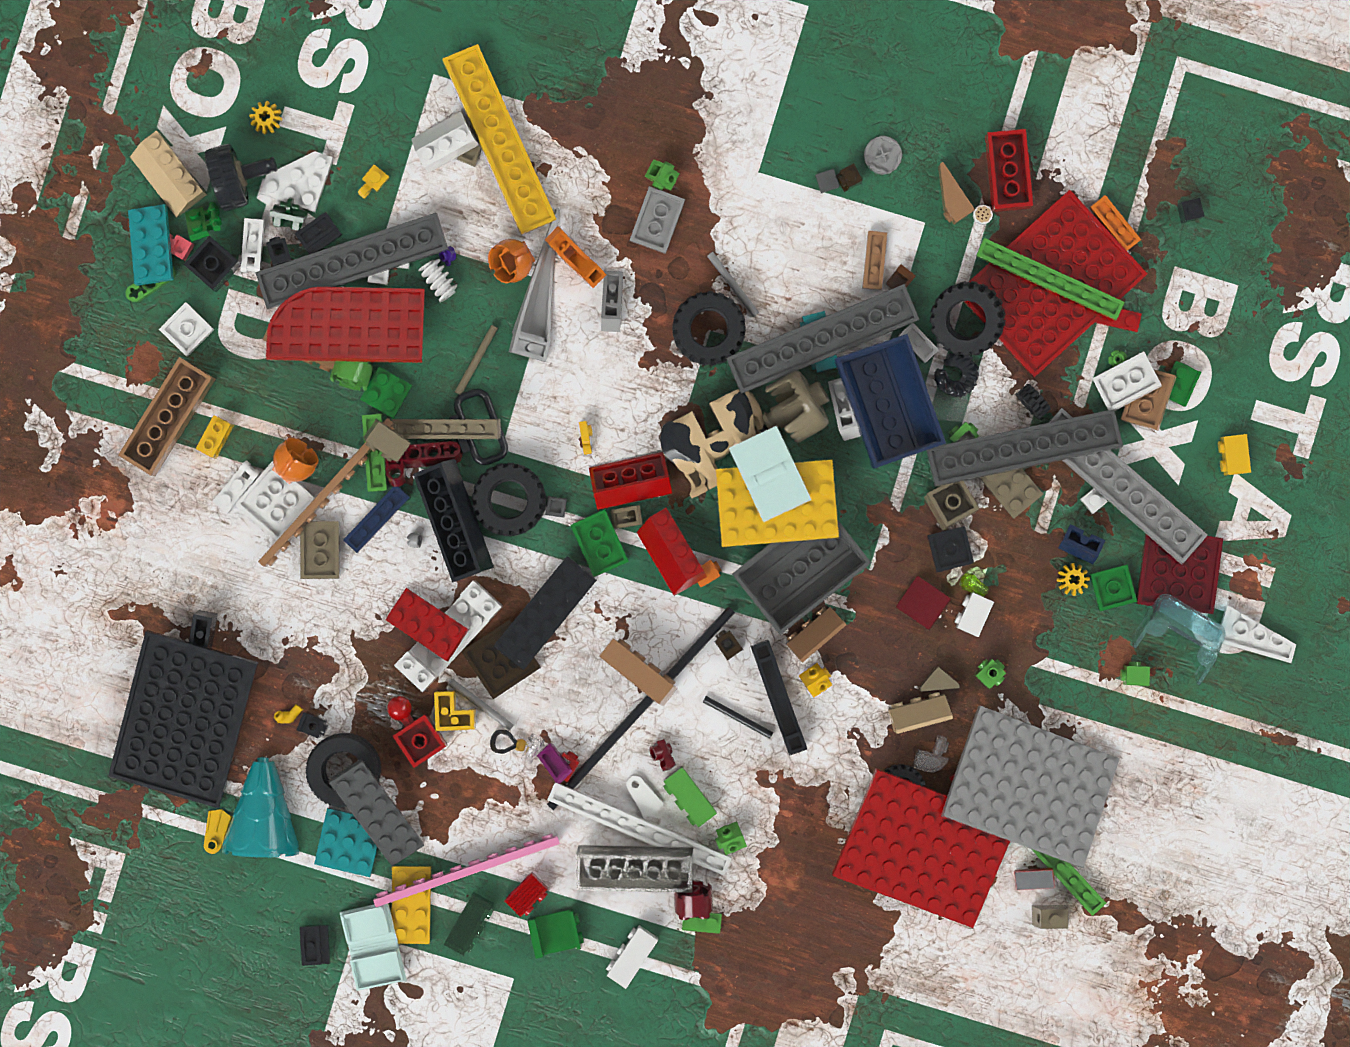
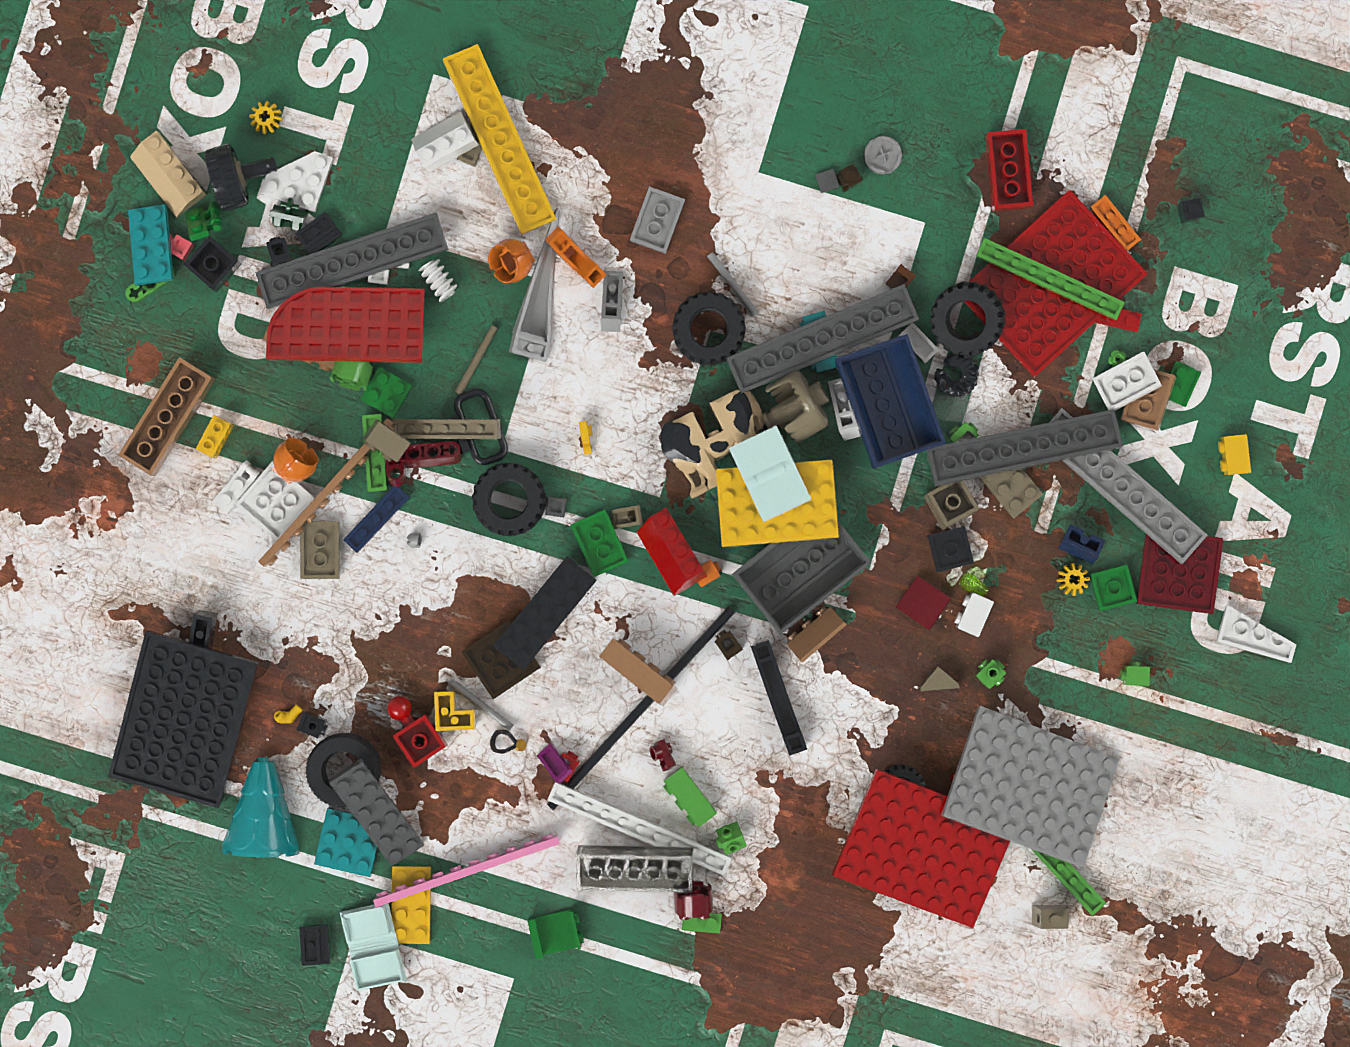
white plate [159,302,214,357] -> none
yellow piece [204,809,232,854] -> none
white plate [241,218,265,273] -> none
yellow plate [358,165,389,199] -> none
red plate [385,588,469,662] -> none
white plate [394,580,503,692] -> none
black brick [413,459,494,583] -> none
dark purple plate [439,246,456,266] -> none
clear green brick [444,892,494,956] -> none
red brick [504,872,548,917] -> none
clear cone [521,734,545,764] -> none
red slope [589,452,672,510] -> none
white brick [606,925,658,989] -> none
white piece [626,776,663,818] -> none
bright green brick [645,159,679,191] -> none
black bar [703,696,773,739] -> none
yellow brick [798,663,832,698] -> none
medium nougat plate [862,231,887,290] -> none
tan slope [888,692,953,734] -> none
clear brick [912,735,949,772] -> none
medium nougat slope [938,162,975,225] -> none
tile [973,205,993,225] -> none
tile [1014,868,1055,890] -> none
black tyre [1016,383,1051,419] -> none
white plate [1080,488,1108,514] -> none
clear light blue windscreen [1132,594,1226,685] -> none

